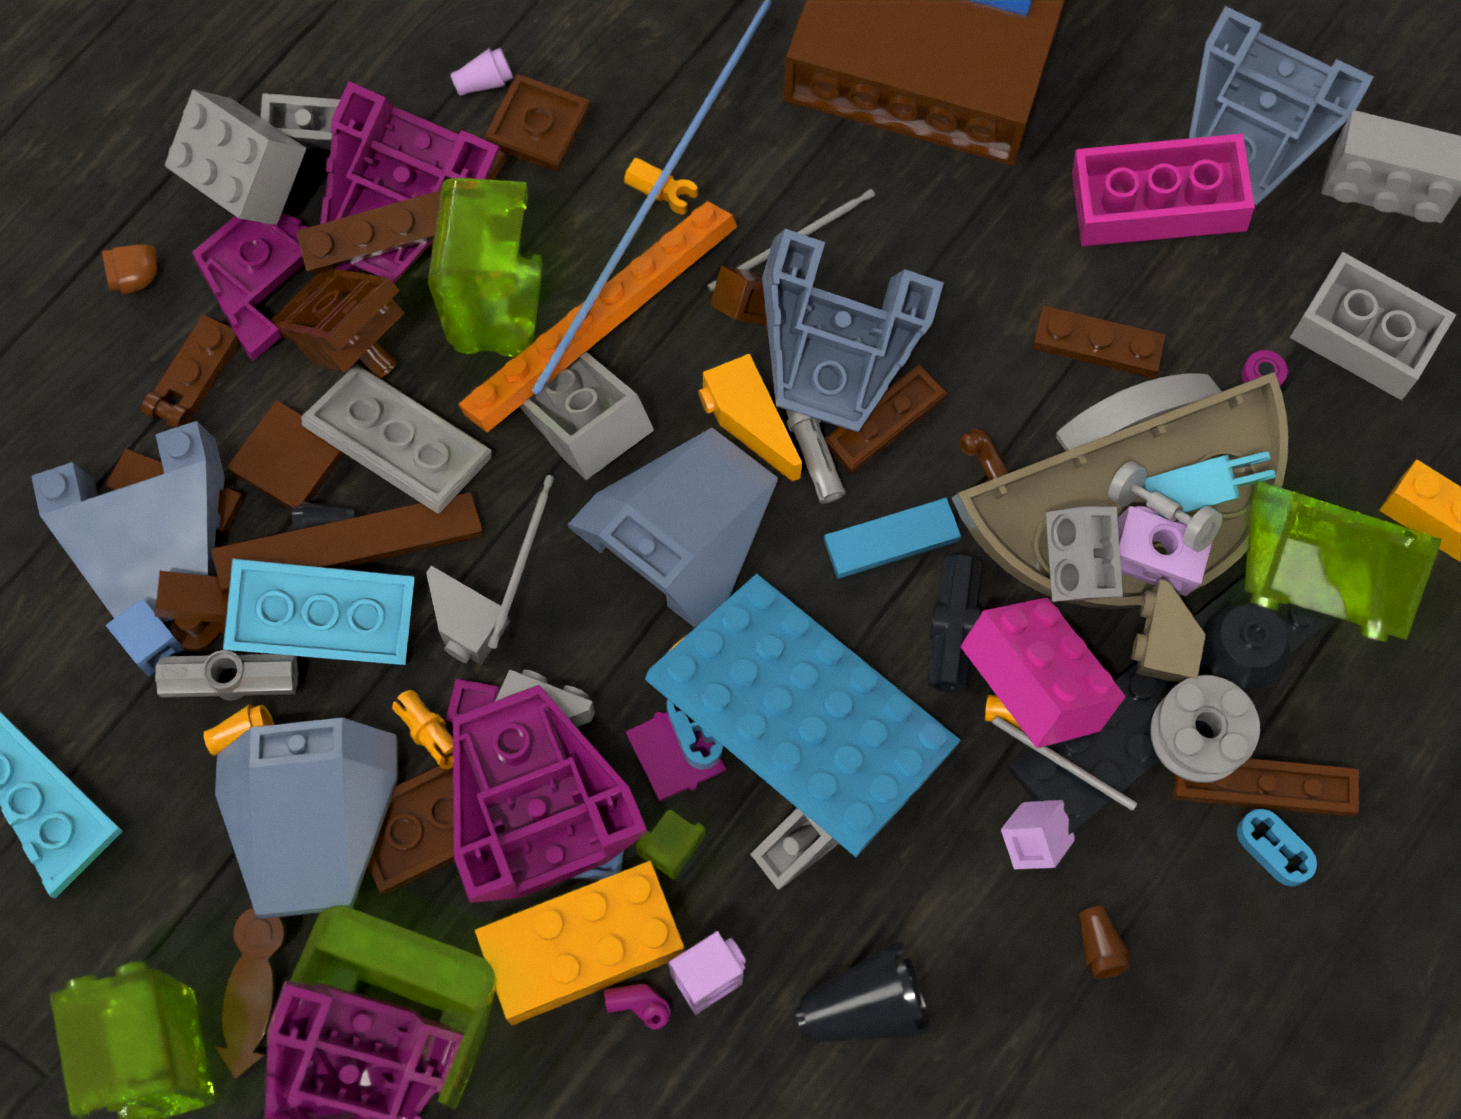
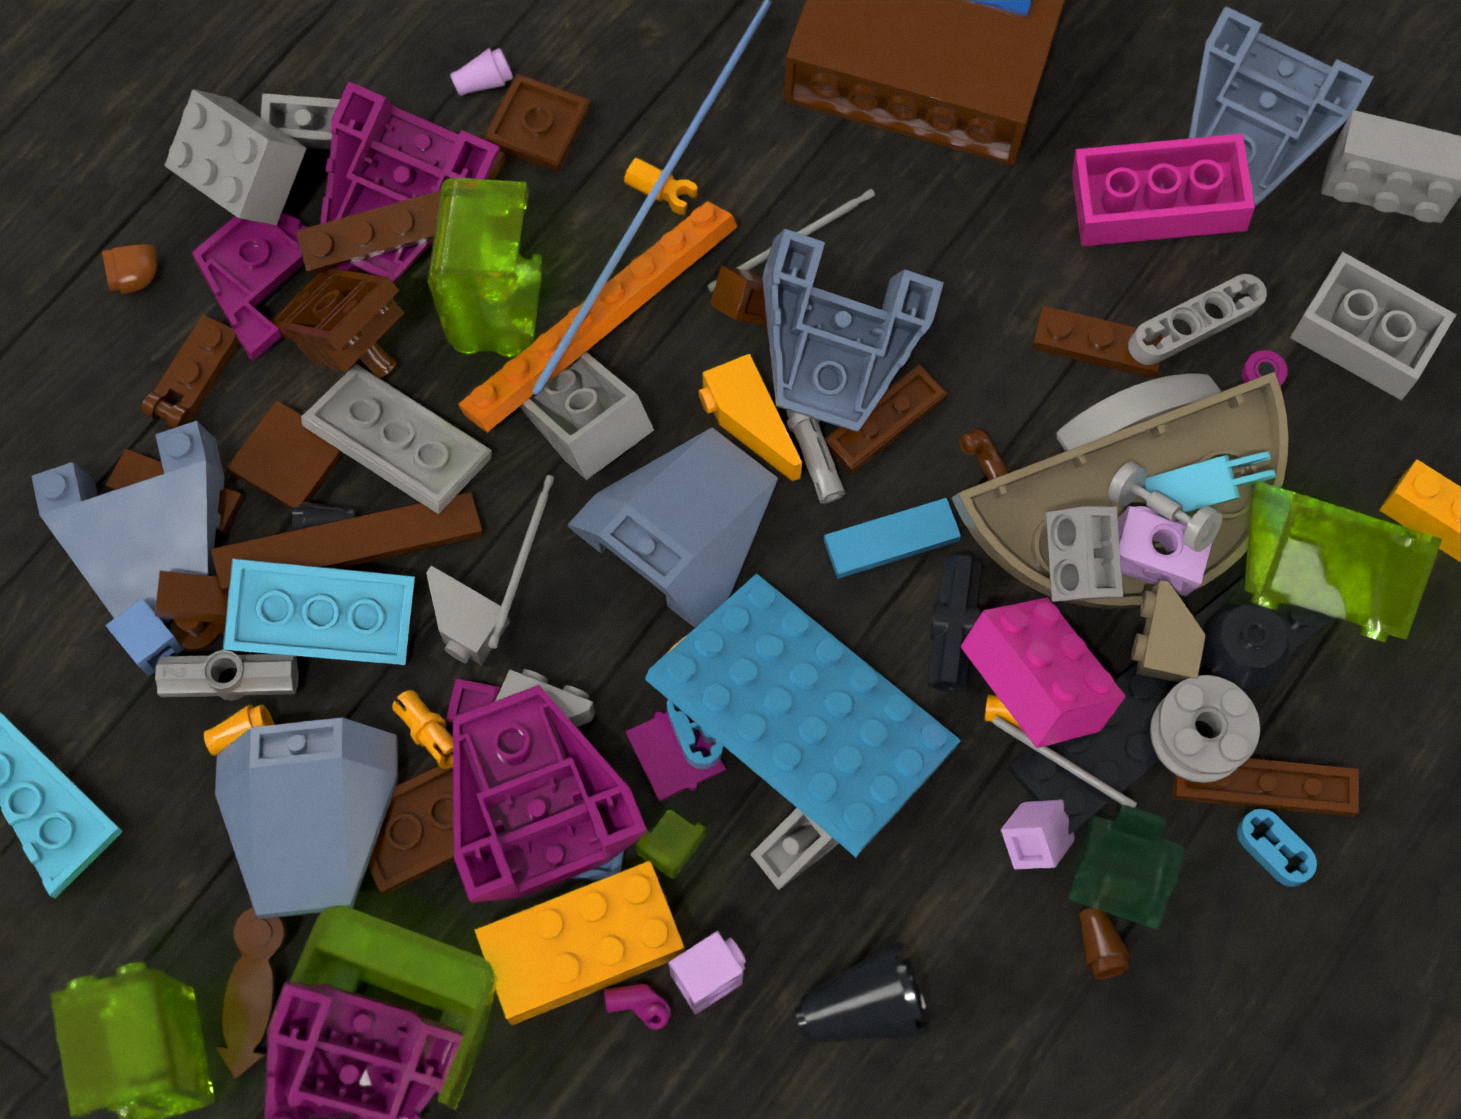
none -> clear green panel [1068,805,1185,929]
none -> light grey beam [1128,274,1267,365]

